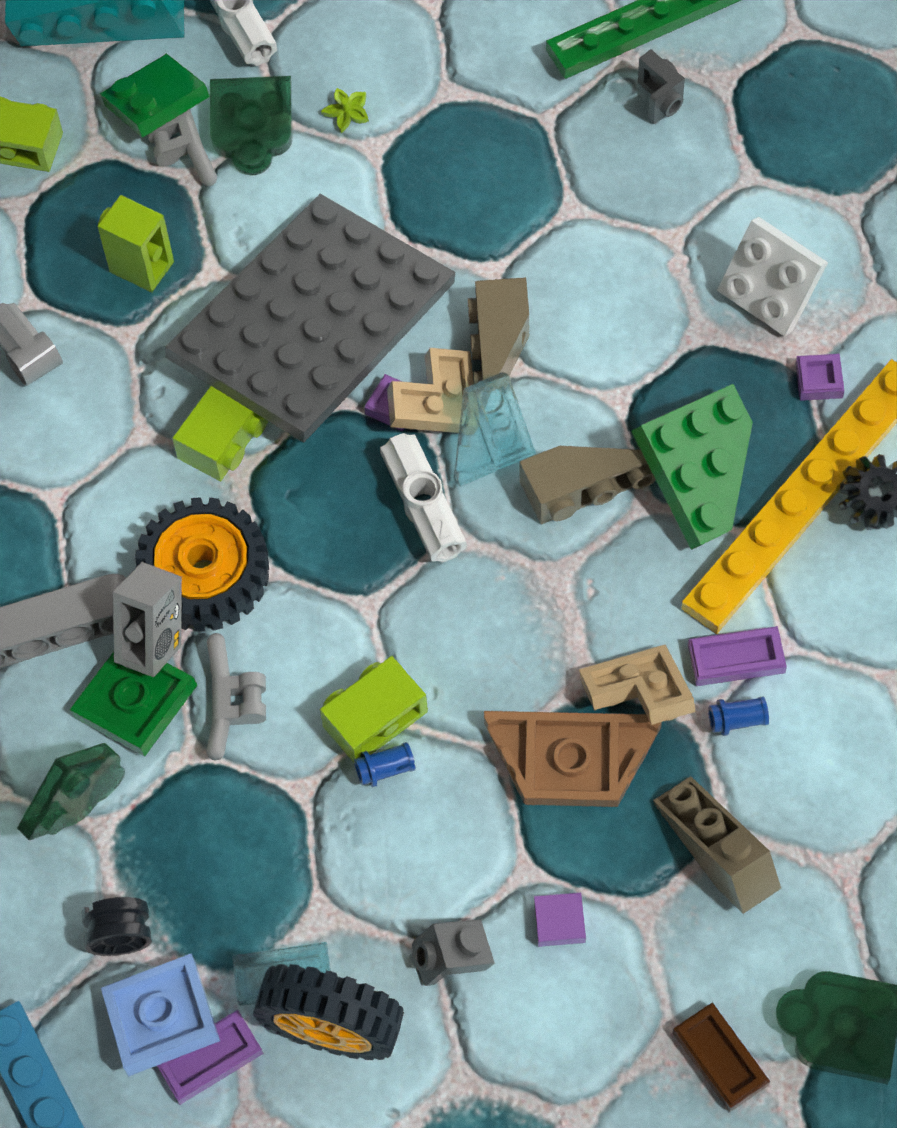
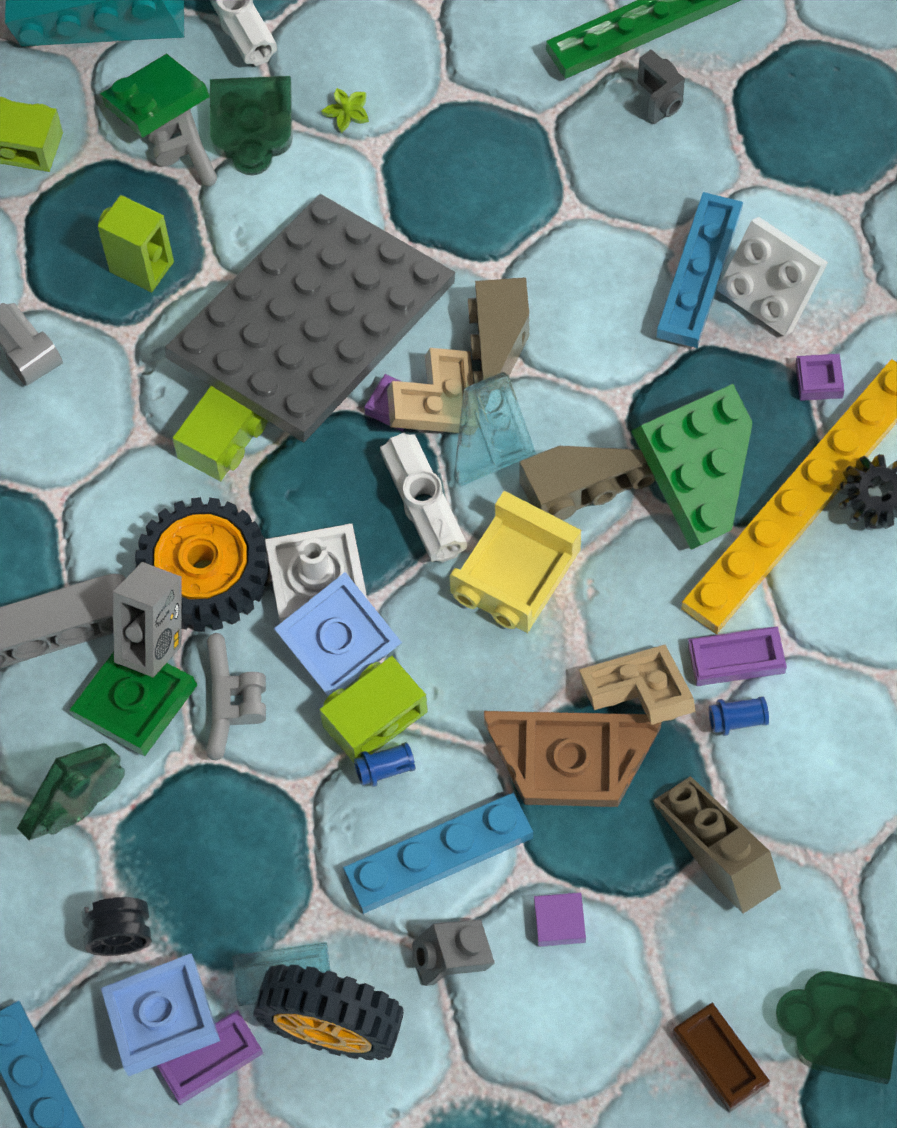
none -> white plate [265,524,367,623]
none -> light blue plate [274,572,402,696]
none -> dark azure plate [343,792,533,914]
none -> light yellow panel [449,491,581,633]
none -> dark azure plate [656,192,743,348]

